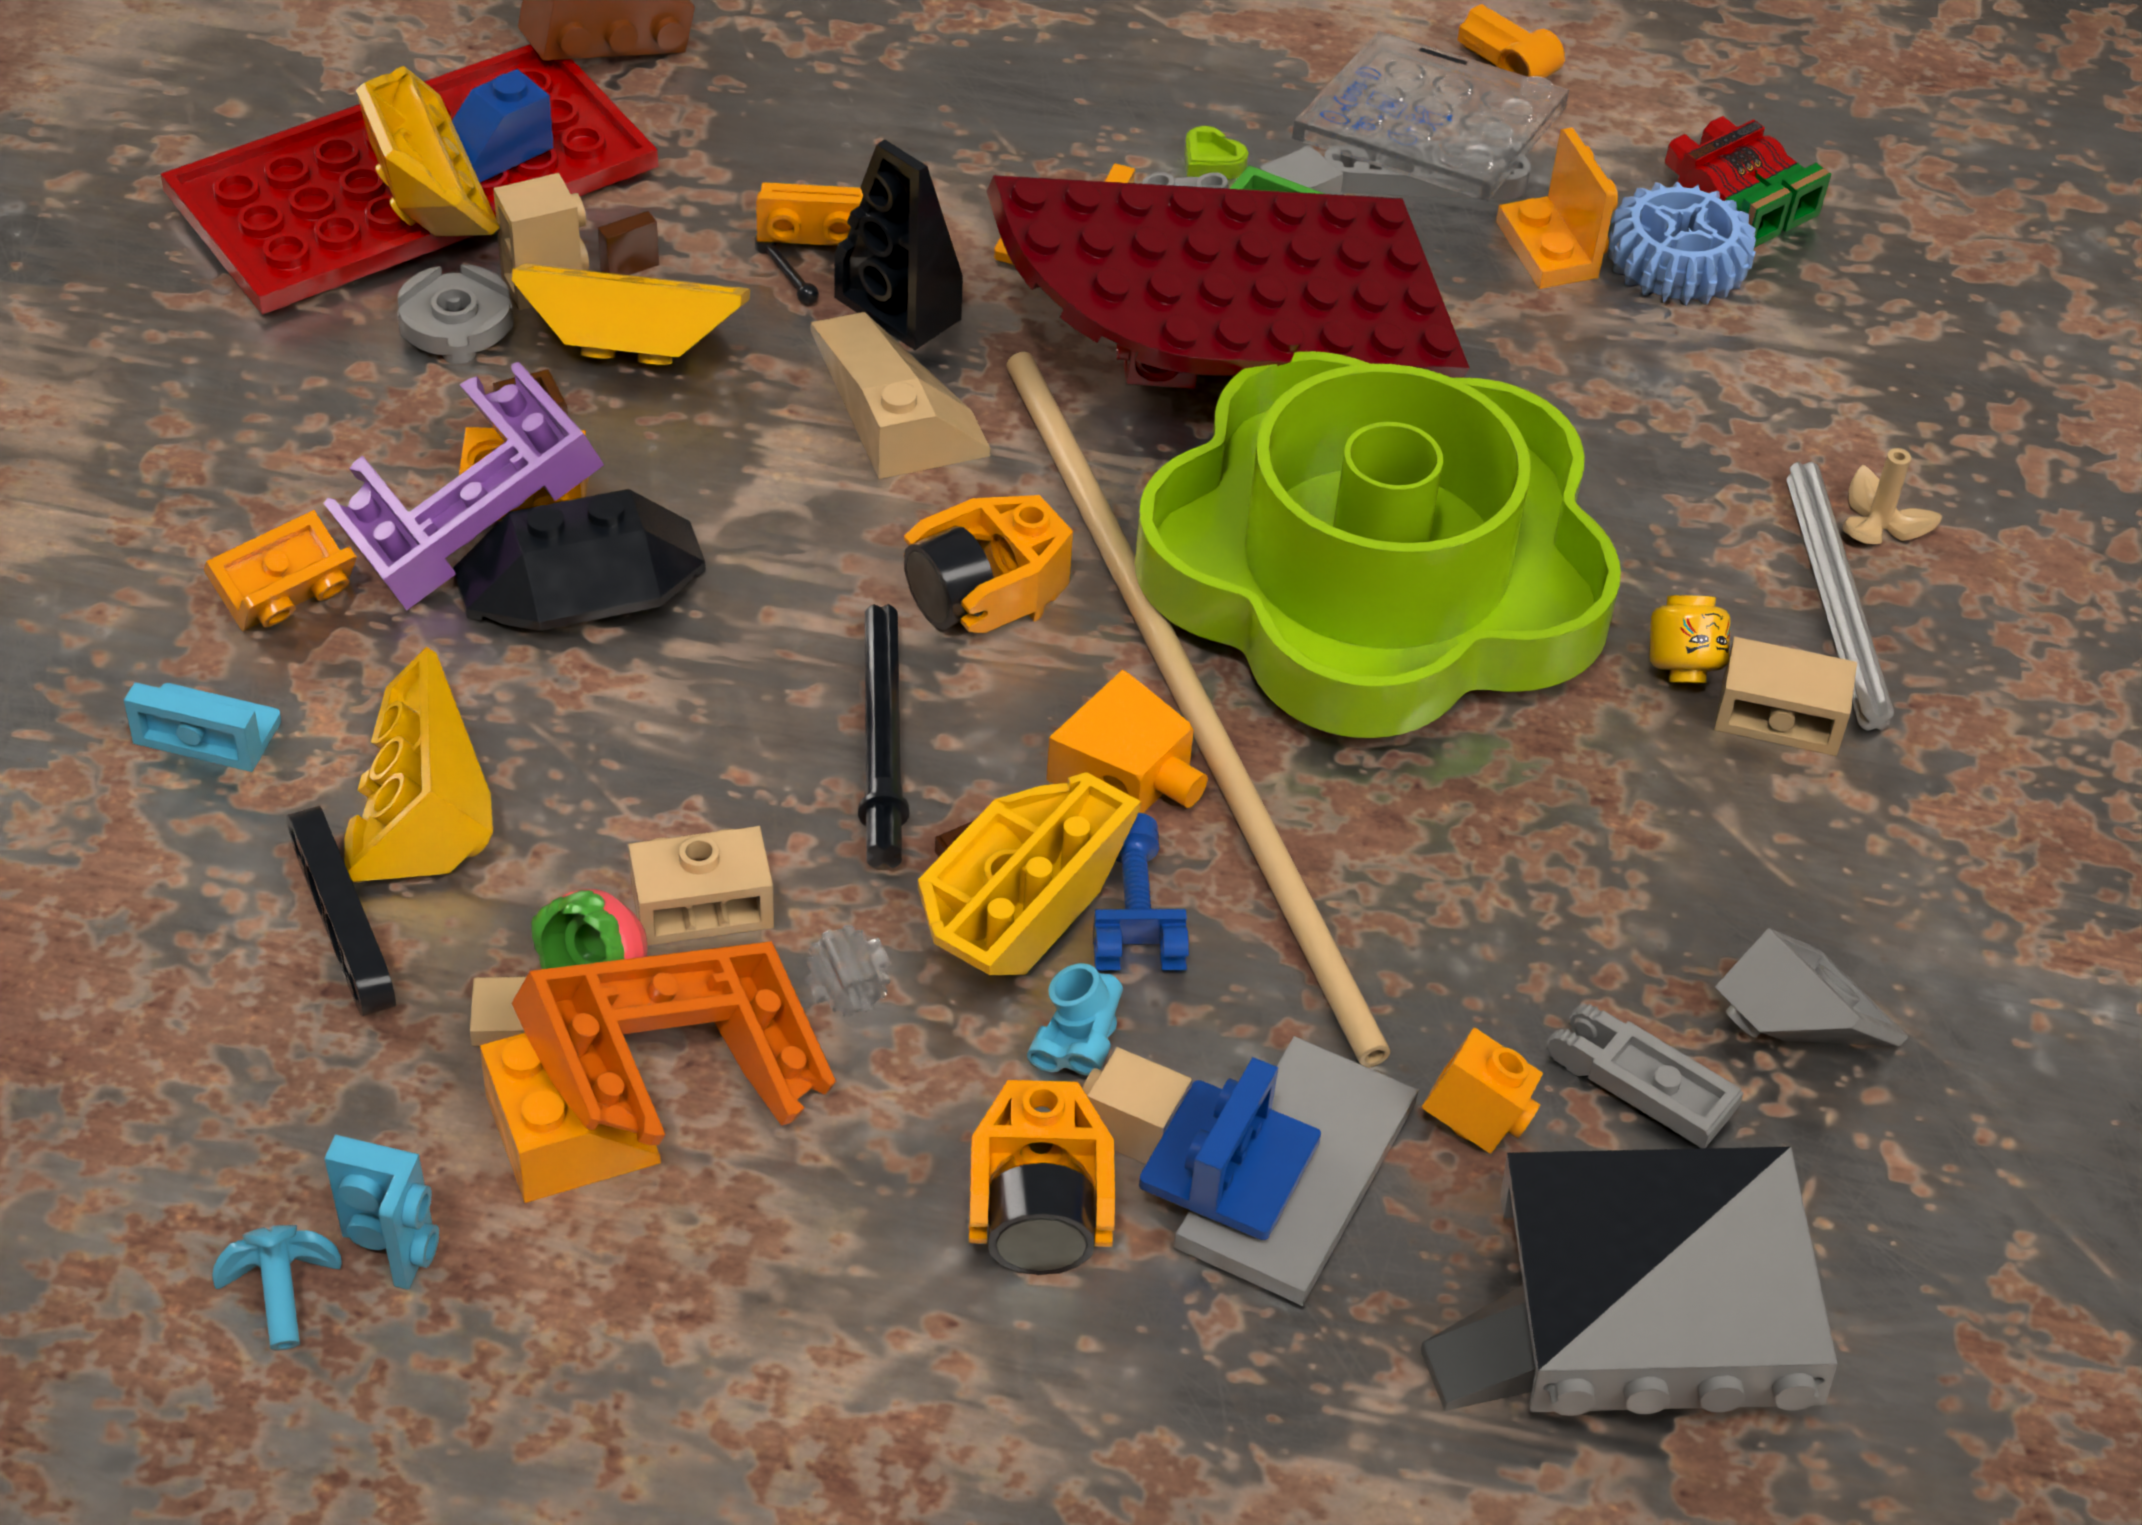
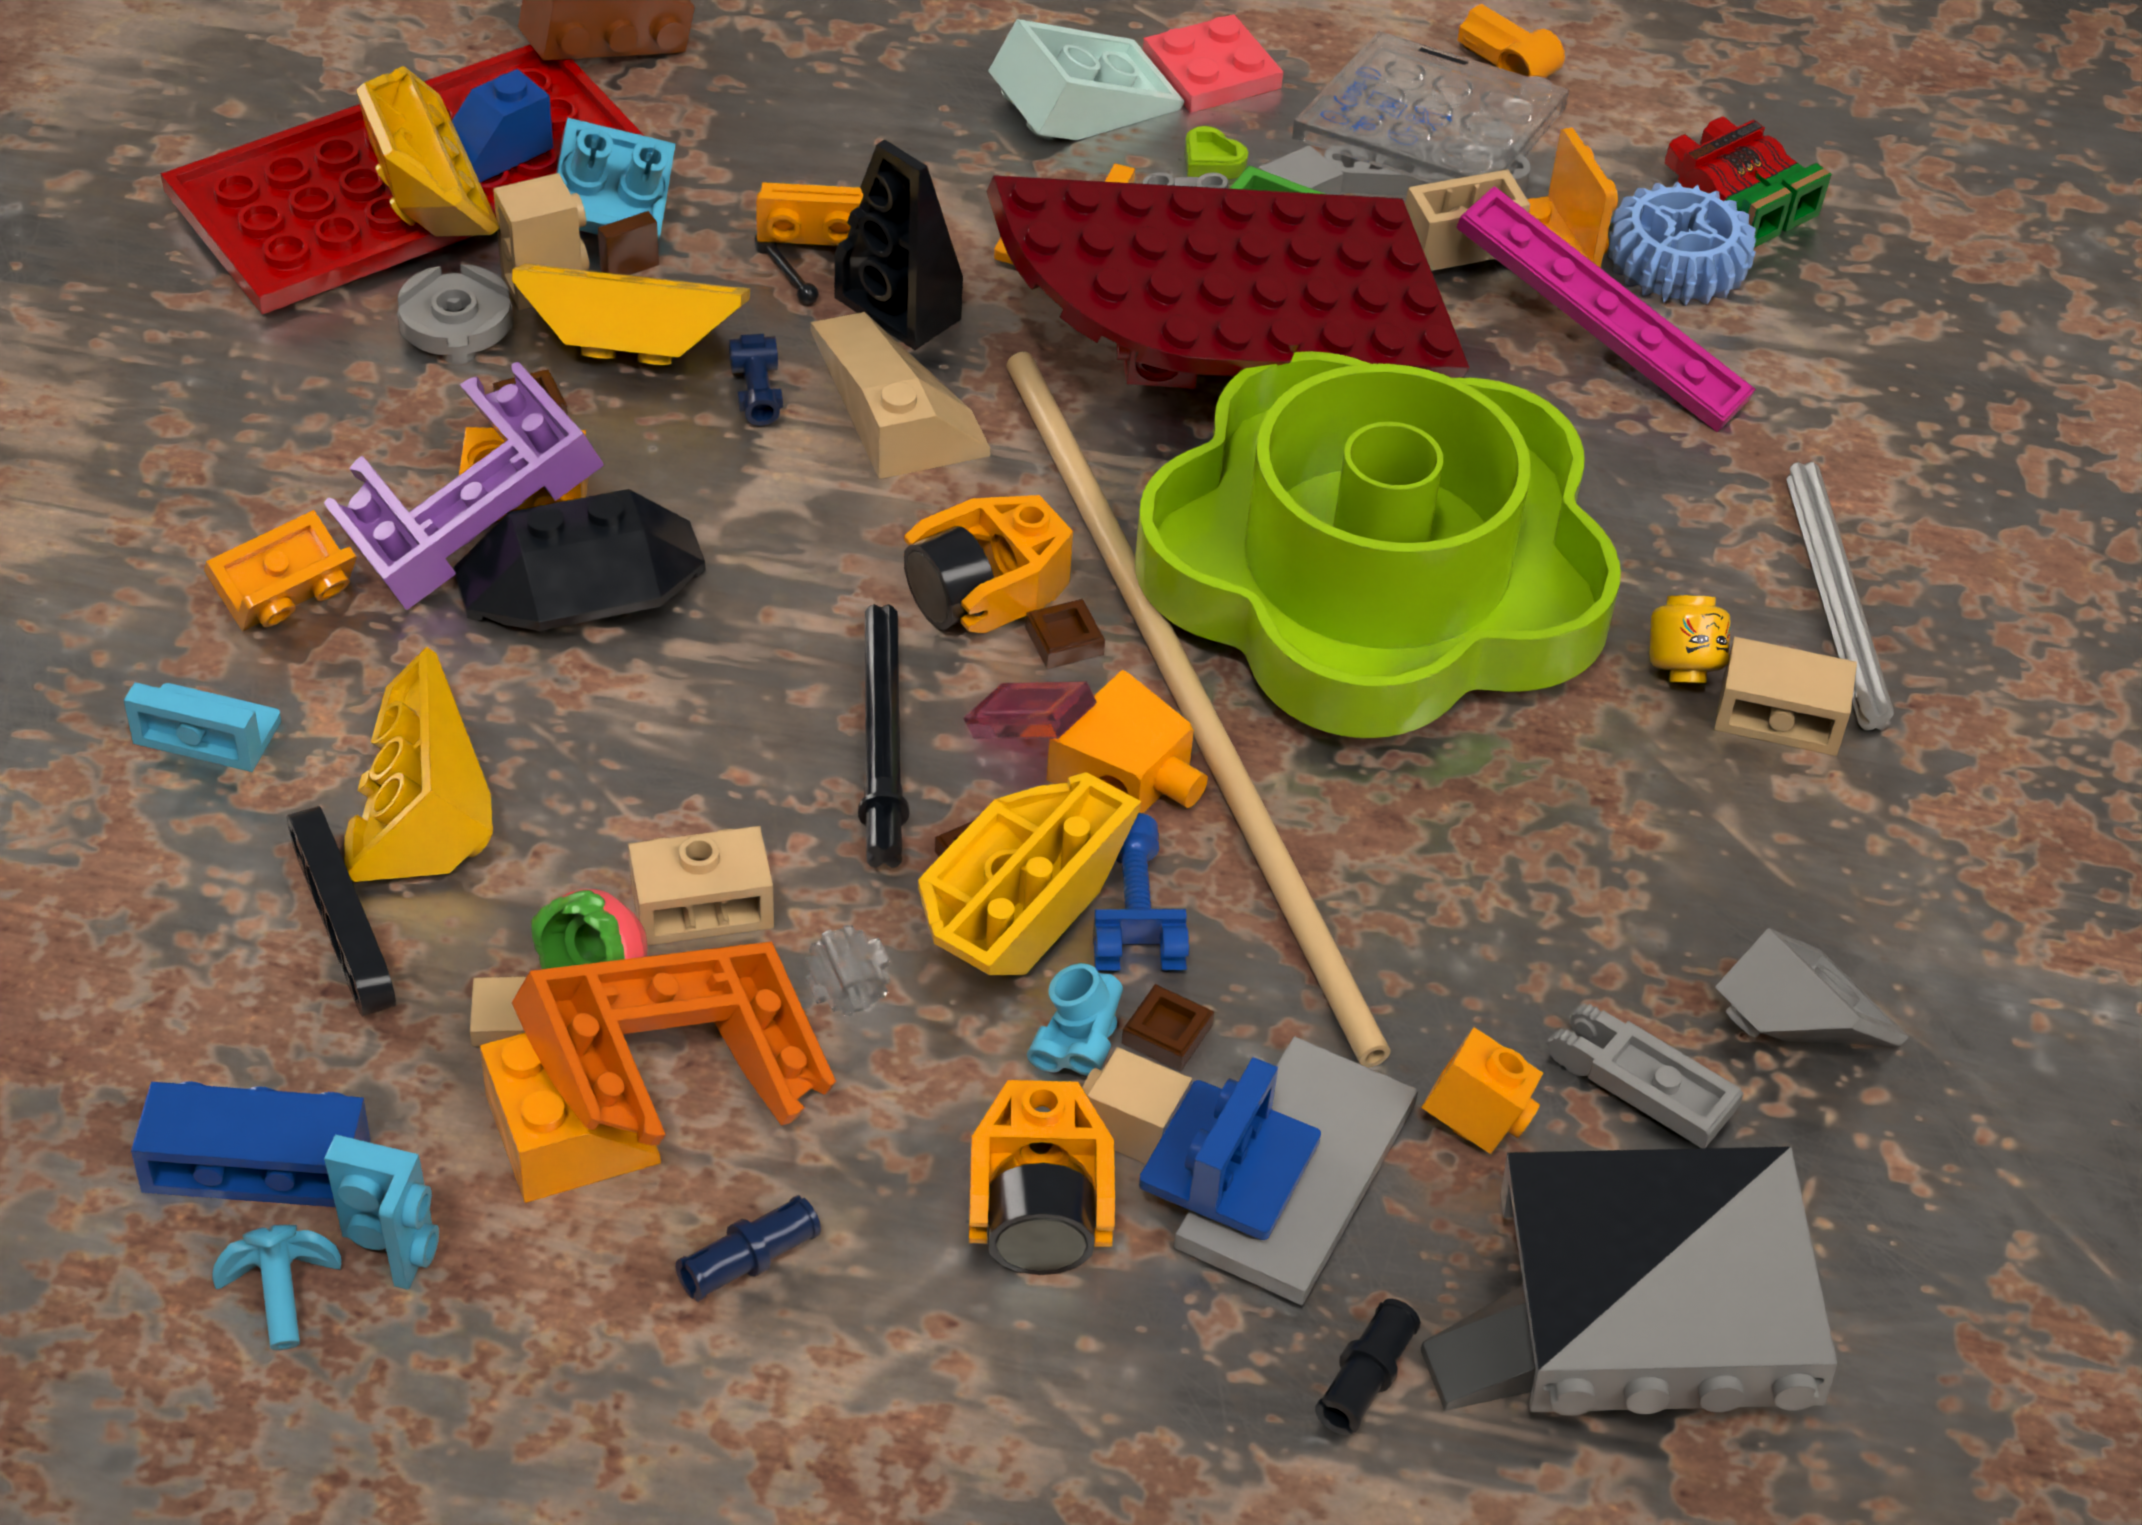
tan plant [1842,448,1942,544] -> none
none -> blue brick [131,1081,371,1207]
none -> medium azure plate [556,118,676,242]
none -> dark blue pin [675,1195,821,1302]
none -> dark blue bar [729,334,783,426]
none -> clear pink tile [963,681,1097,739]
none -> light aqua slope [988,19,1185,140]
none -> reddish brown tile [1025,599,1105,669]
none -> reddish brown tile [1121,984,1214,1072]
none -> coral plate [1143,14,1283,113]
none -> black pin [1315,1298,1421,1435]
none -> tan brick [1405,169,1530,271]
none -> dark pink tile [1456,186,1756,432]

